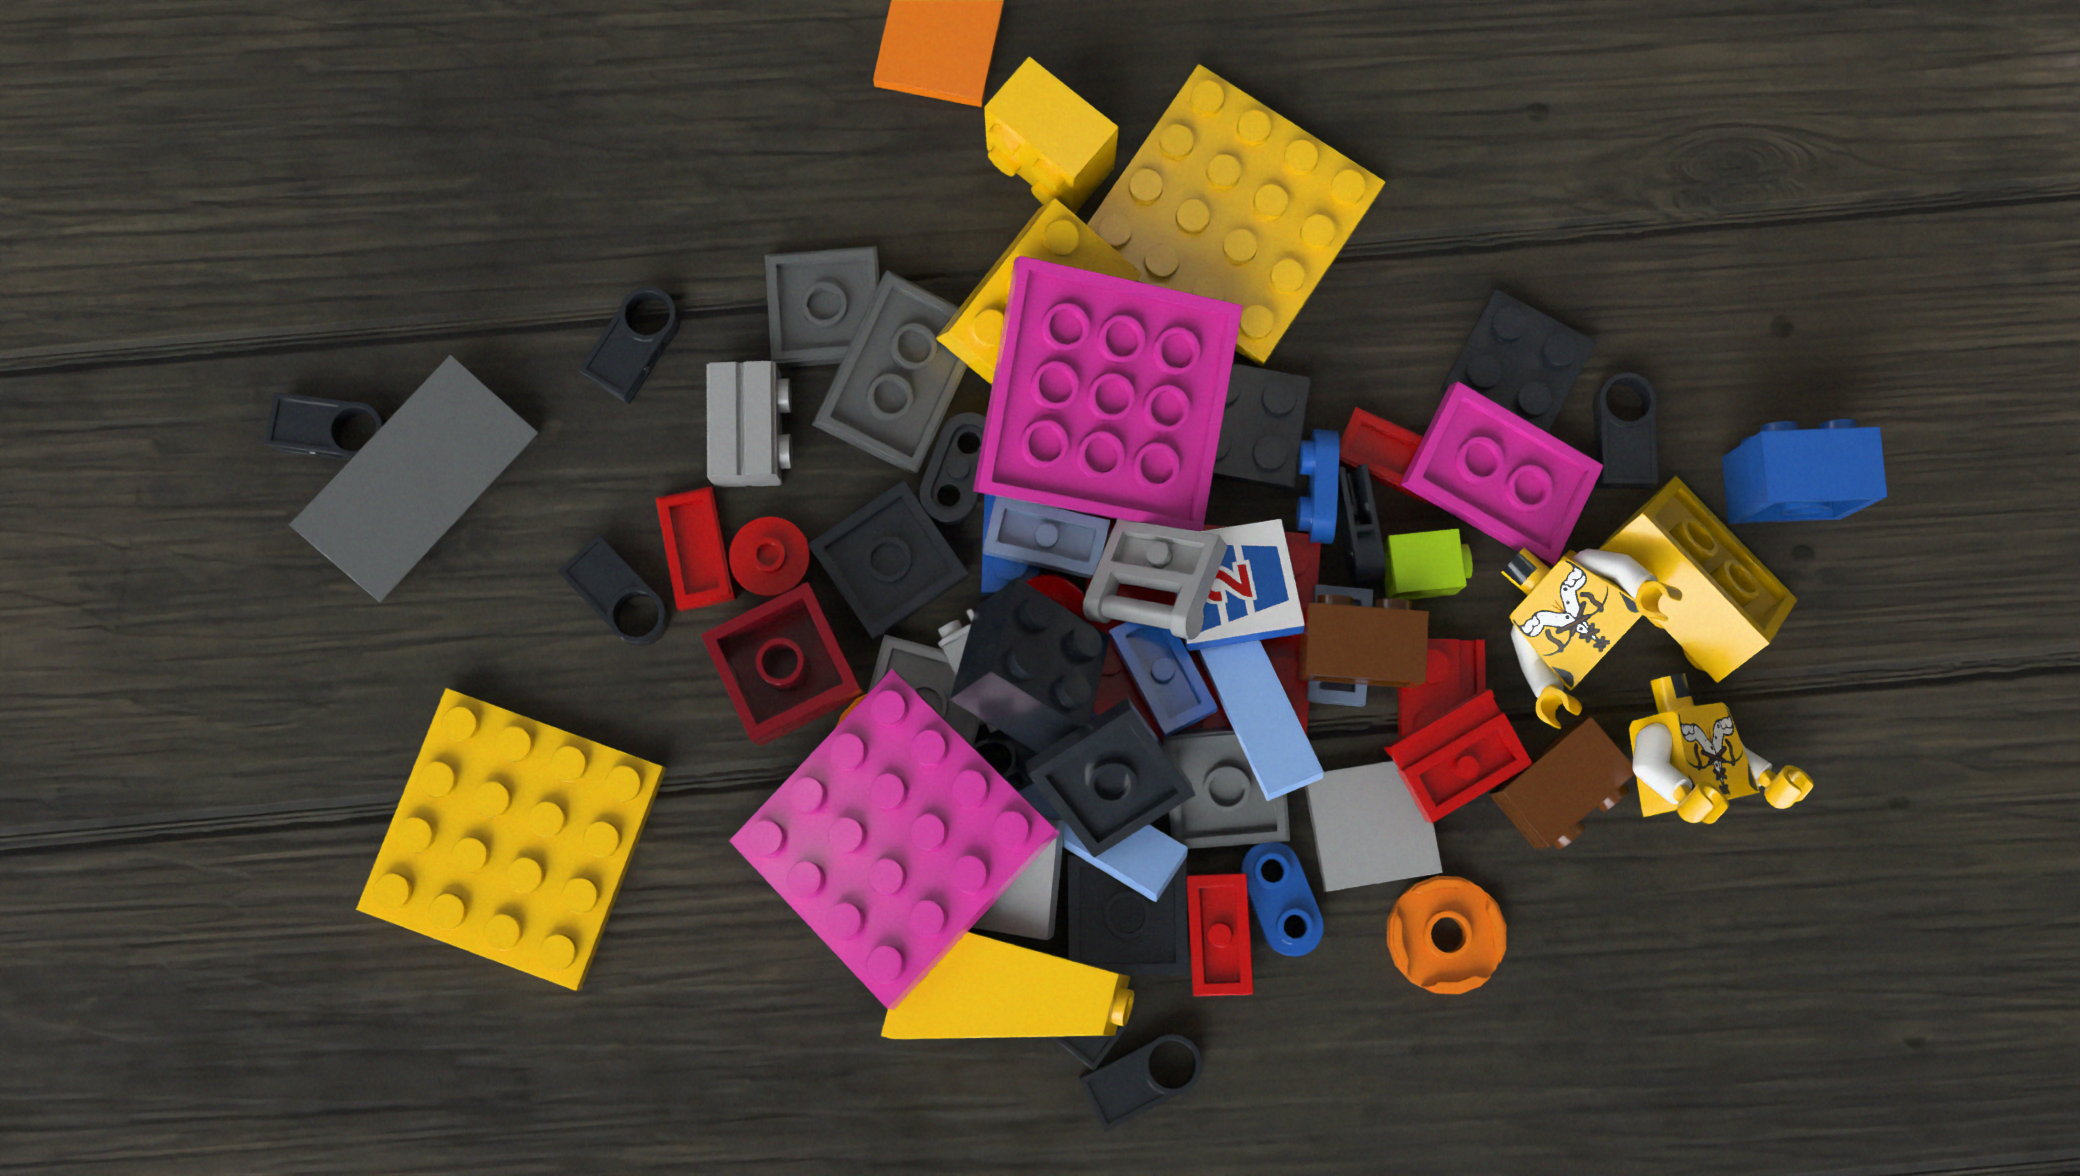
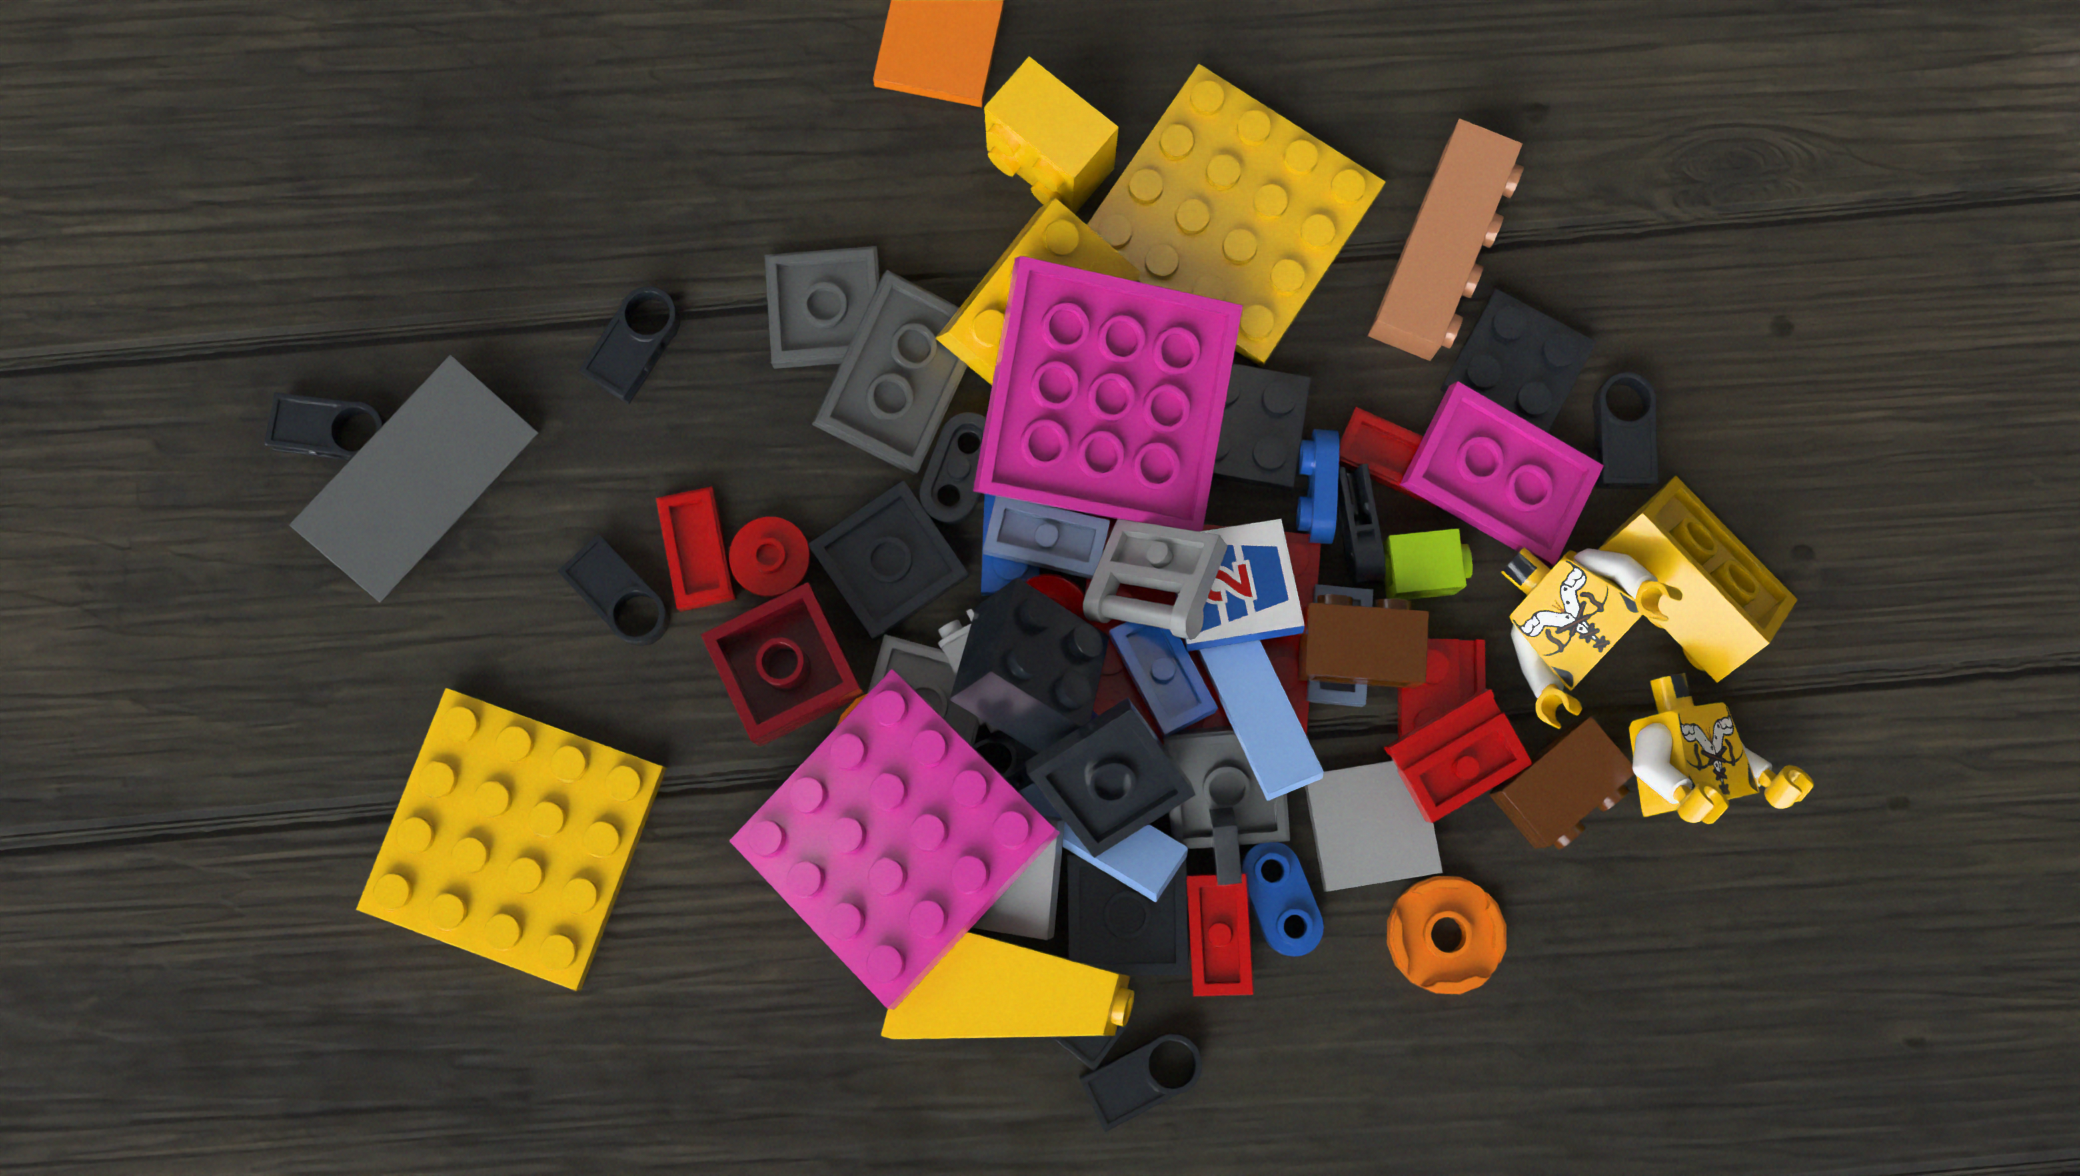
light grey brick [706,361,793,487] -> none
blue brick [1722,419,1887,524] -> none
none -> black tile [1209,807,1242,885]
none -> nougat brick [1368,118,1524,361]

